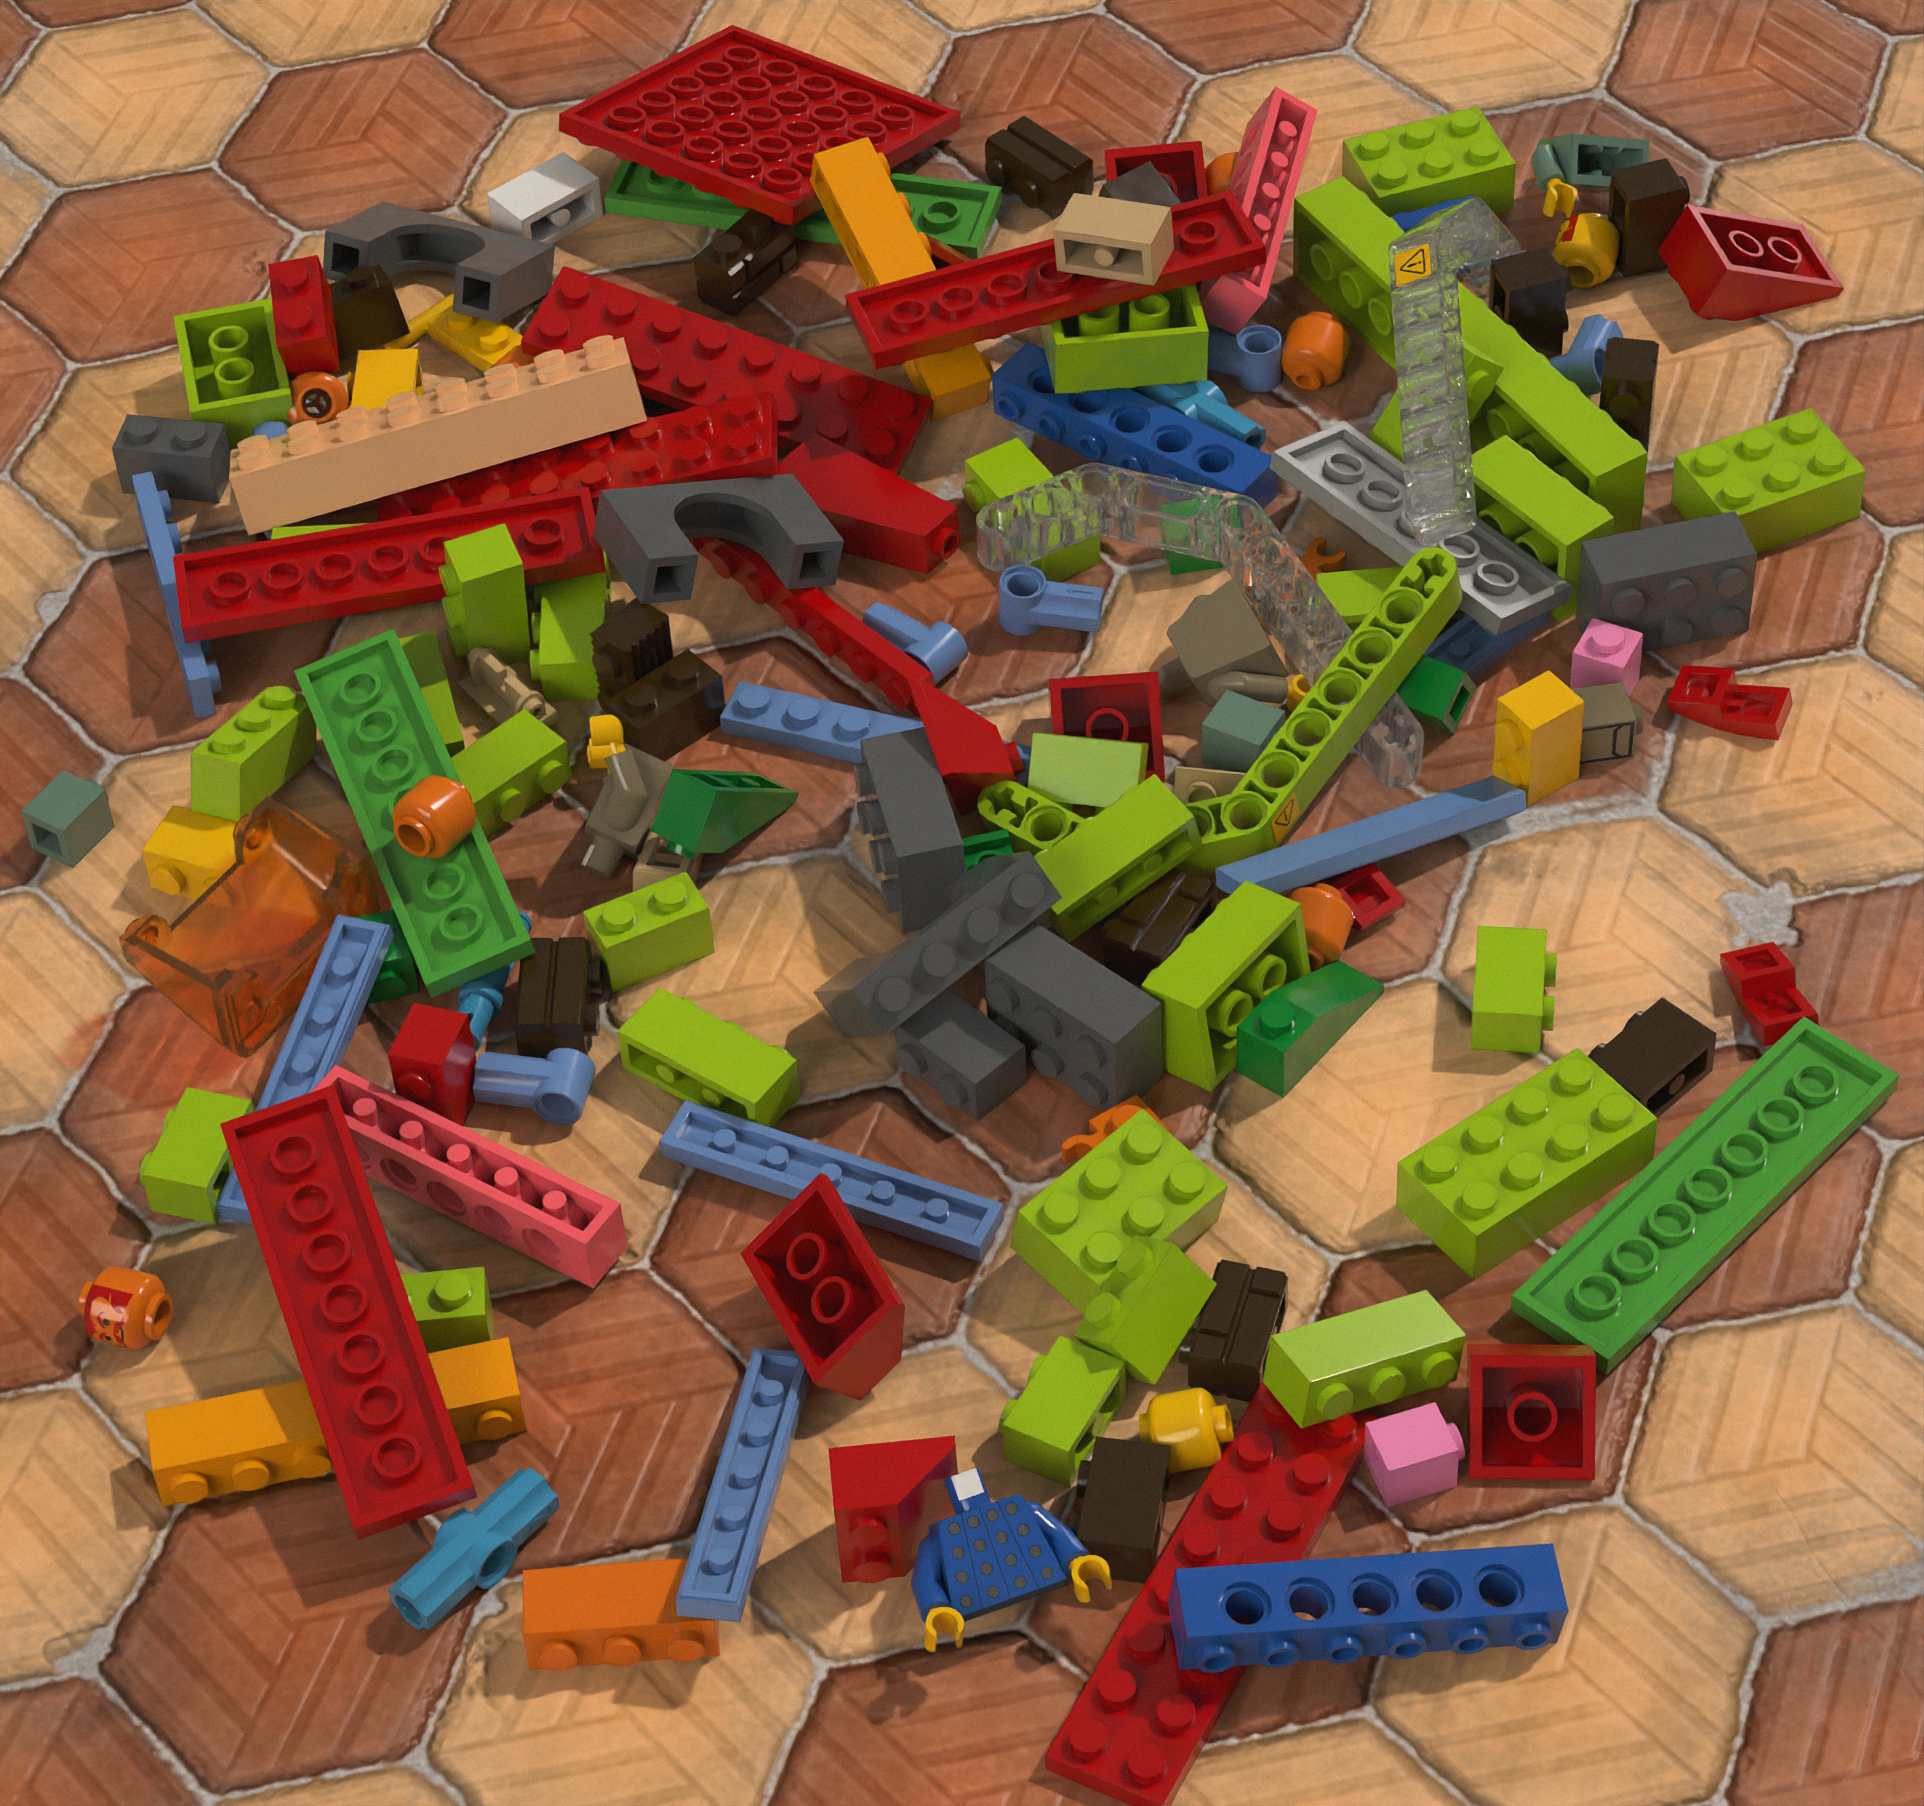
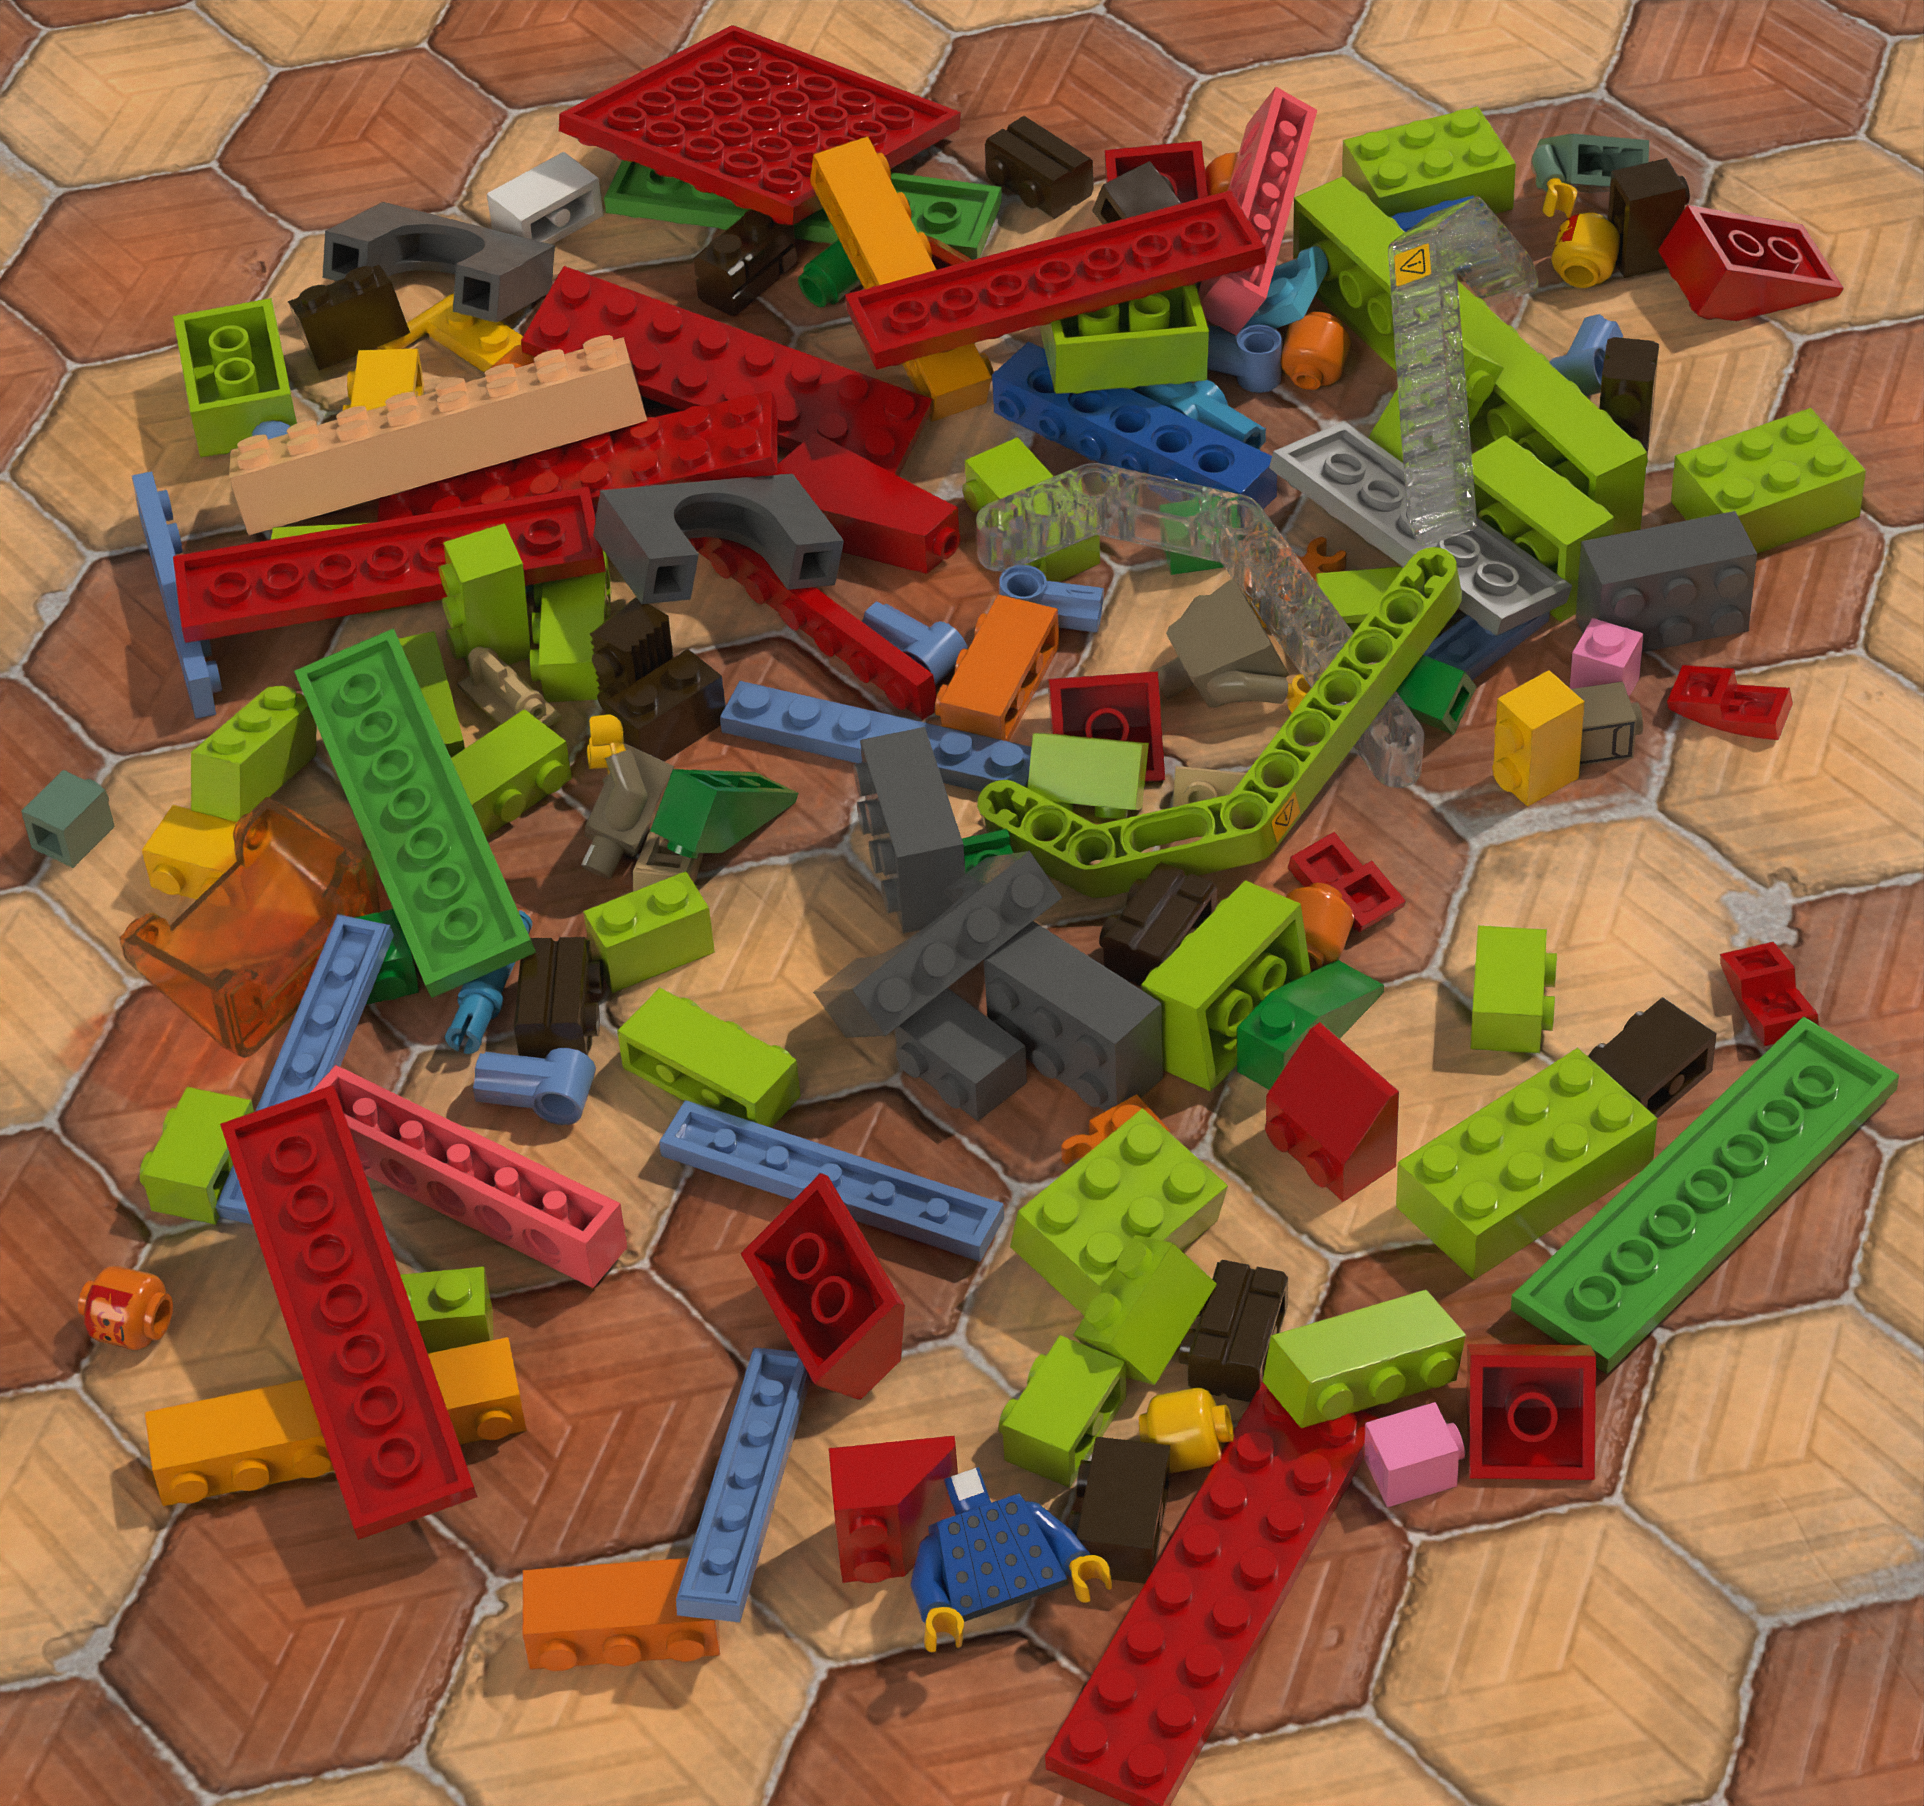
dark grey brick [112,414,231,503] -> none
red brick [268,255,340,380] -> none
orange head [287,371,349,425] -> none
red brick [388,1003,477,1126] -> none
dark azure piece [388,1467,560,1631] -> none
orange head [393,775,476,859] -> none
red slope [908,677,1026,816] -> none
lime brick [1033,774,1203,943] -> none
tan brick [1053,193,1174,286] -> none
blue brick [1168,1543,1569,1673] -> none
sand green brick [1201,690,1285,773] -> none
medium blue tile [1215,776,1527,895] -> none
dark brown brick [1489,247,1571,358] -> none
none -> green brick [798,239,862,308]
none -> orange brick [935,594,1059,742]
none -> medium azure plate [1218,246,1328,332]
none -> red slope [1265,1022,1399,1202]

